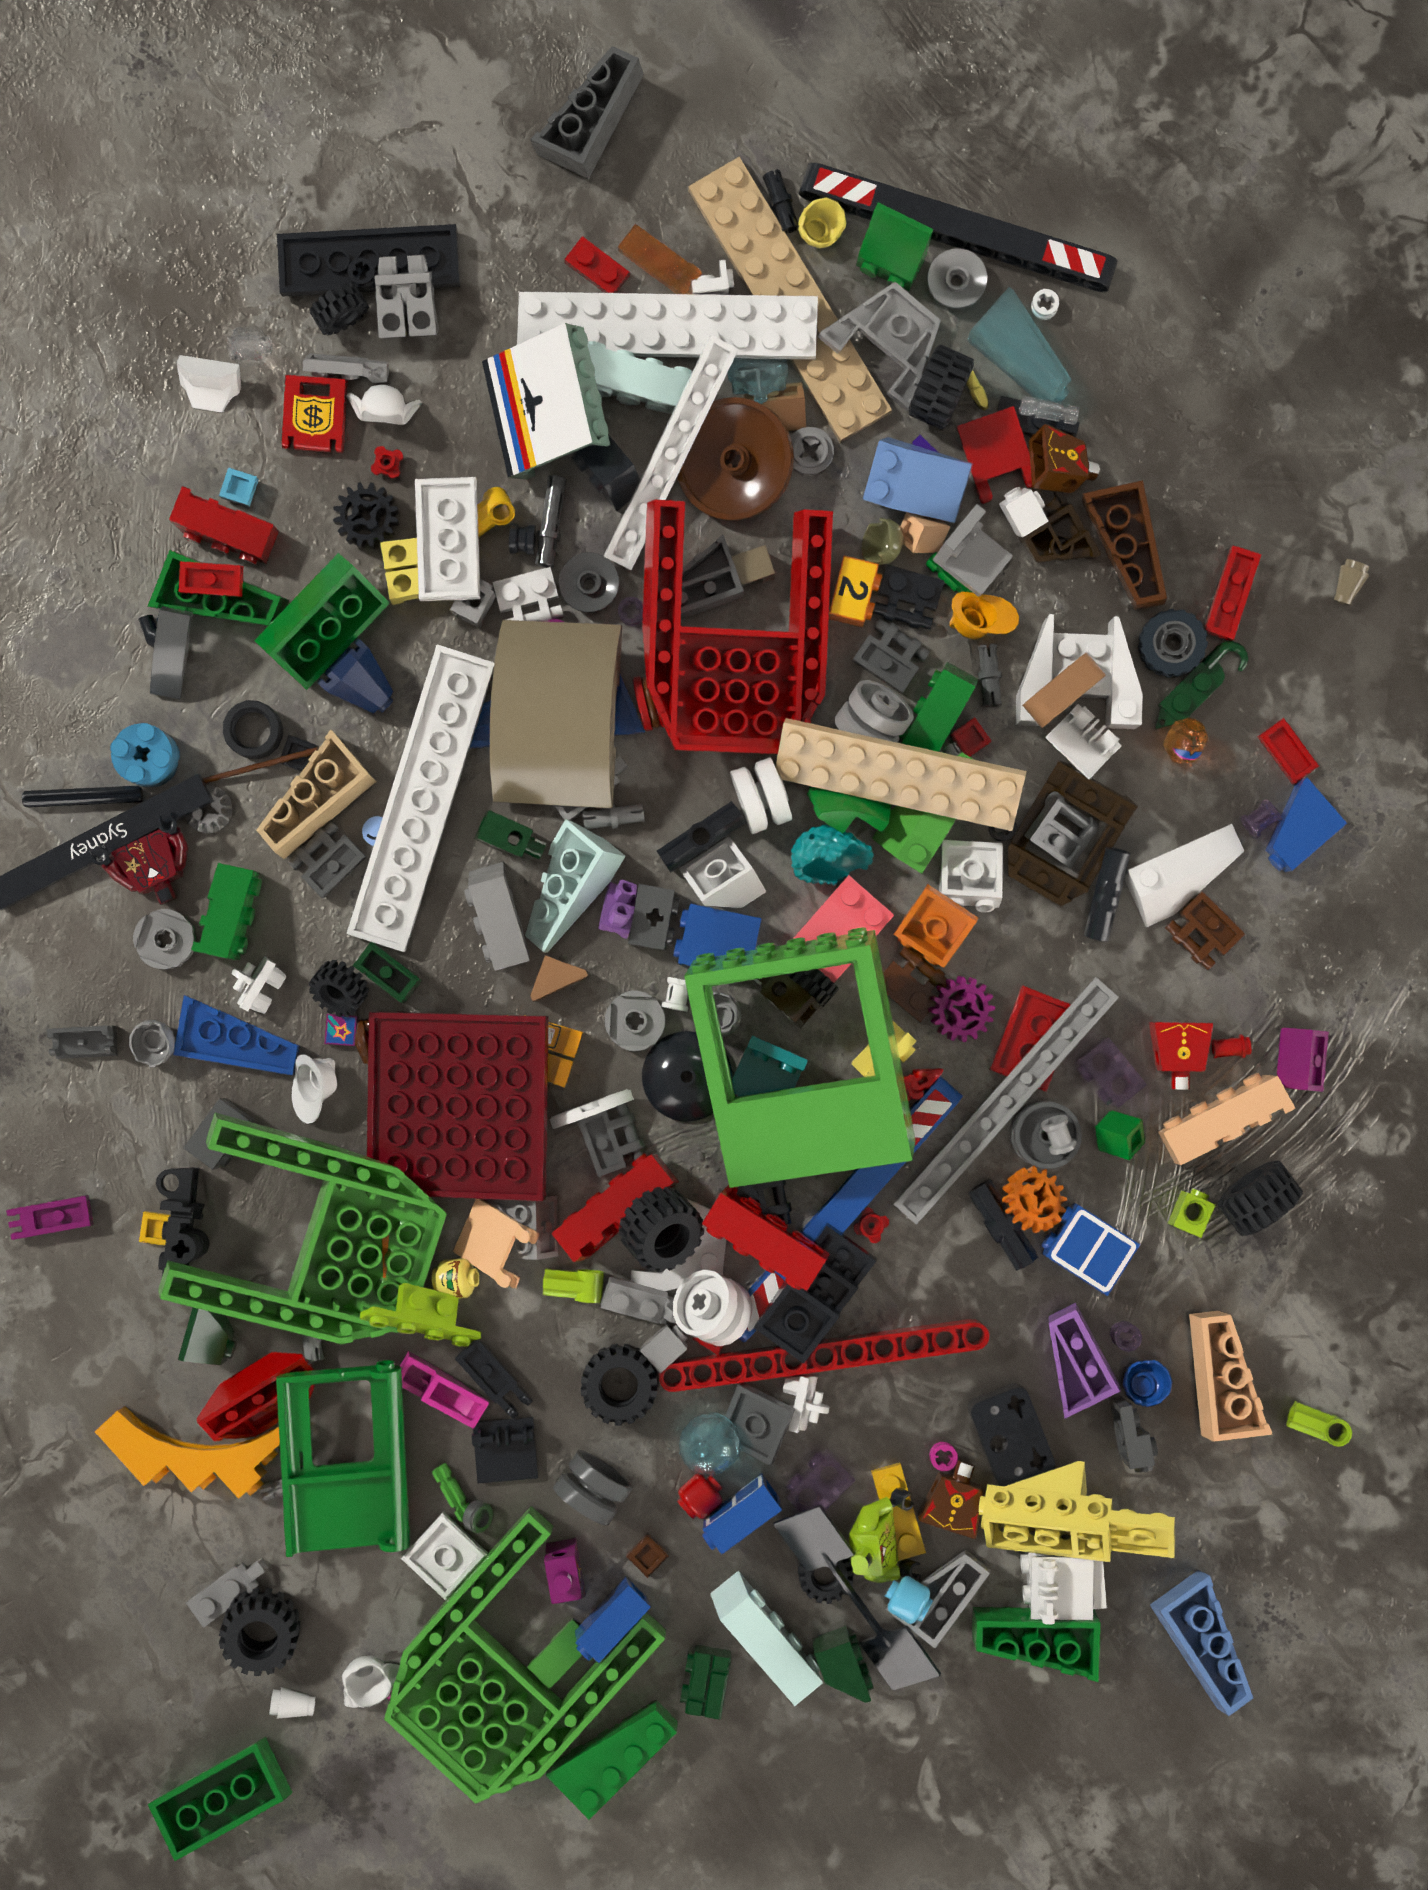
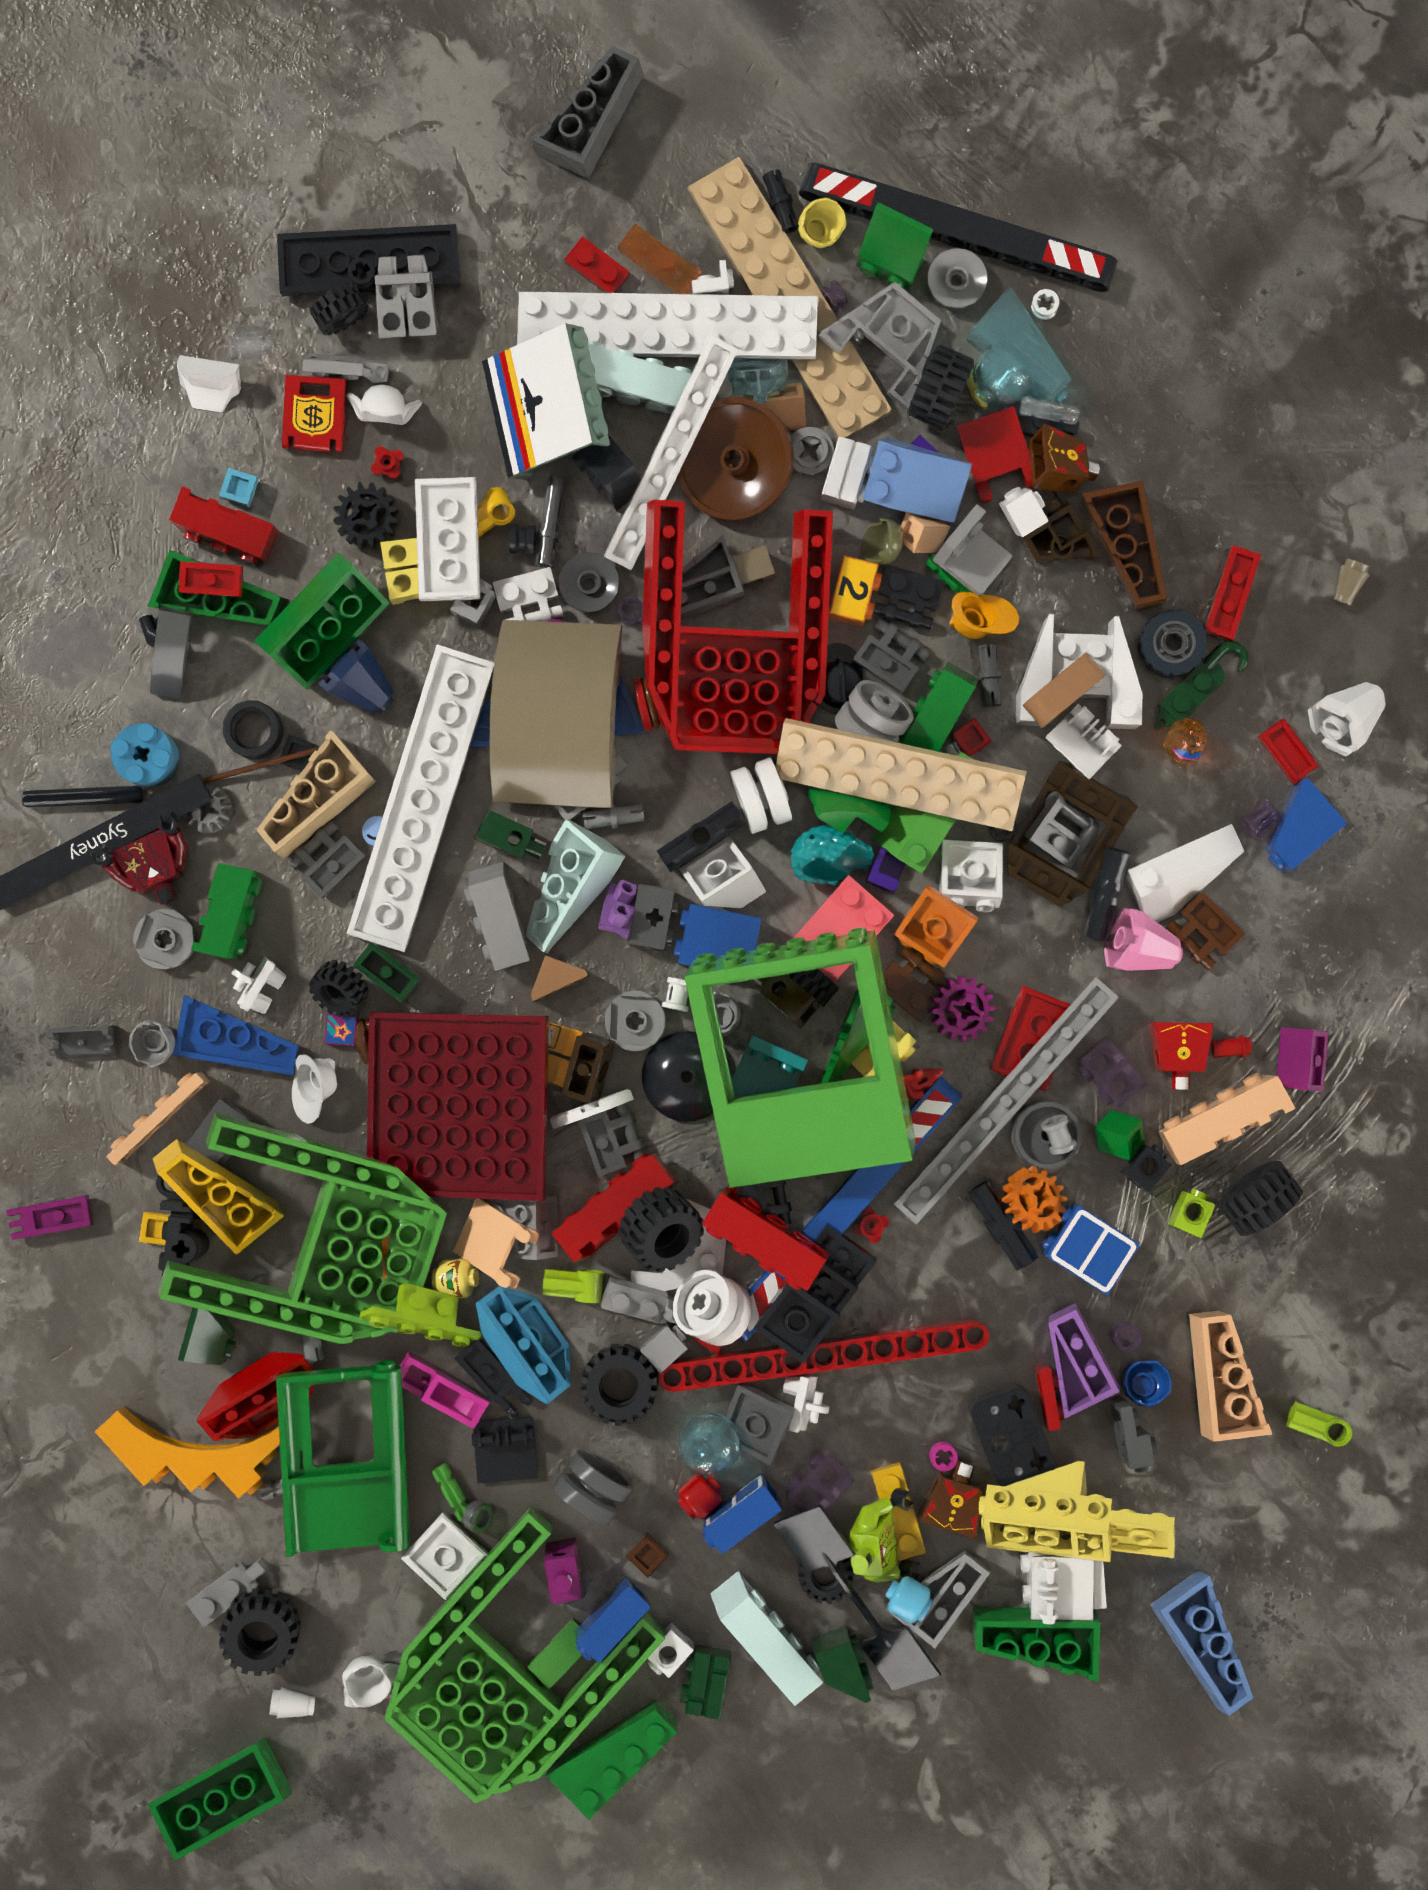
none -> light nougat plate [106,1072,210,1165]
none -> yellow wedge [152,1139,284,1255]
none -> dark azure wedge [476,1286,571,1404]
none -> dark brown brick [561,1032,616,1104]
none -> white brick [647,1622,694,1678]
none -> green wedge [819,986,896,1084]
none -> white brick [820,437,874,510]
none -> bush [821,280,848,312]
none -> black piece [821,643,863,714]
none -> dark purple panel [866,847,906,894]
none -> clear light blue cylinder [972,345,1033,405]
none -> red plate [1035,1364,1064,1431]
none -> bright pink cone [1104,908,1183,971]
none -> black brick [1120,1144,1172,1193]
none -> white cone [1308,682,1386,757]

